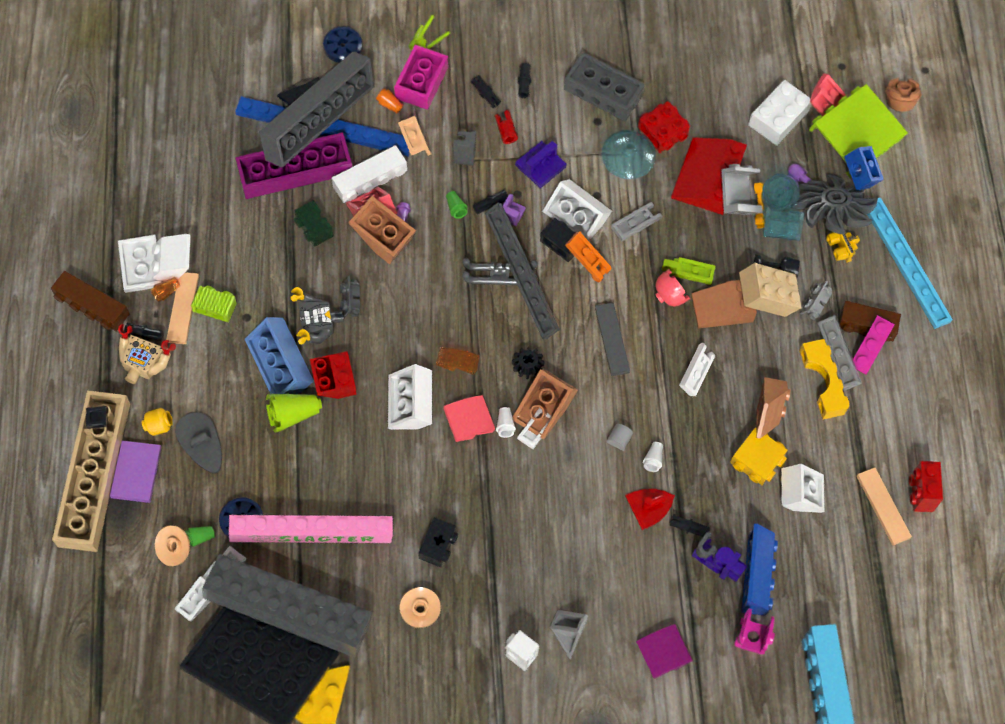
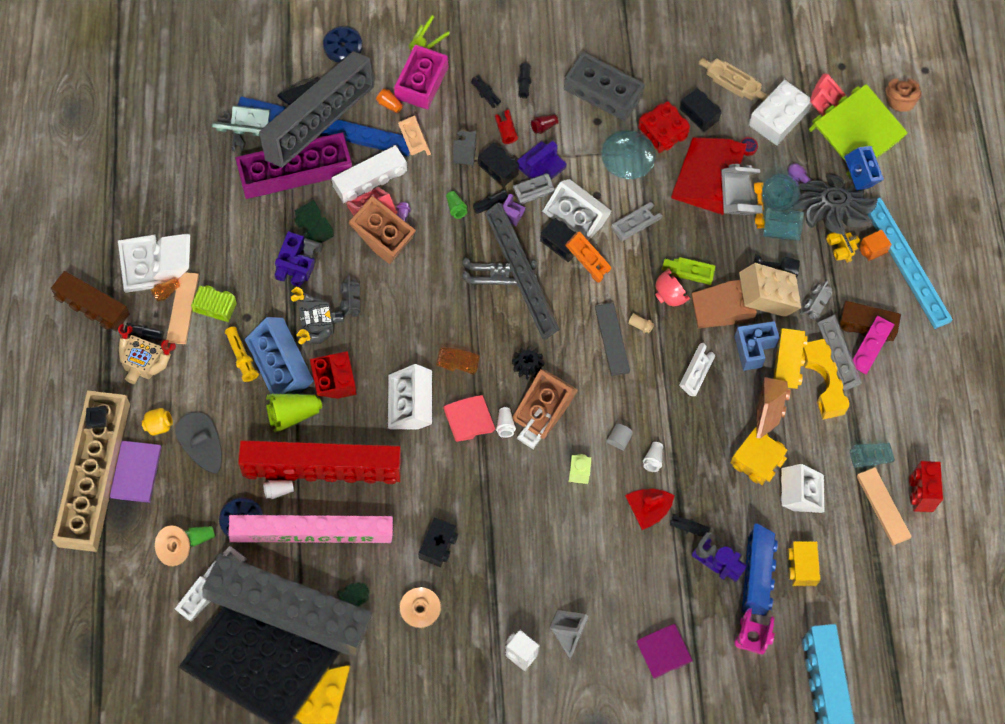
none -> bracket [212,105,270,136]
none -> dark grey piece [218,111,244,152]
none -> yellow pin [225,327,259,382]
none -> red brick [238,441,402,484]
none -> white cone [263,480,294,500]
none -> dark purple hips [274,231,322,287]
none -> clear green brick [336,582,370,607]
none -> black brick [478,142,519,187]
none -> light grey hinge [513,173,555,205]
none -> dark red cone [531,114,559,134]
none -> yellowish green brick [569,454,591,484]
none -> tan pin [628,314,654,334]
none -> black brick [680,88,722,132]
none -> tan piece [699,58,769,101]
none -> medium blue brick [734,321,779,371]
none -> tile [740,137,758,156]
none -> yellow brick [773,328,808,389]
none -> yellow brick [787,541,820,586]
none -> clear light blue slope [850,443,895,468]
none -> orange brick [859,230,892,261]

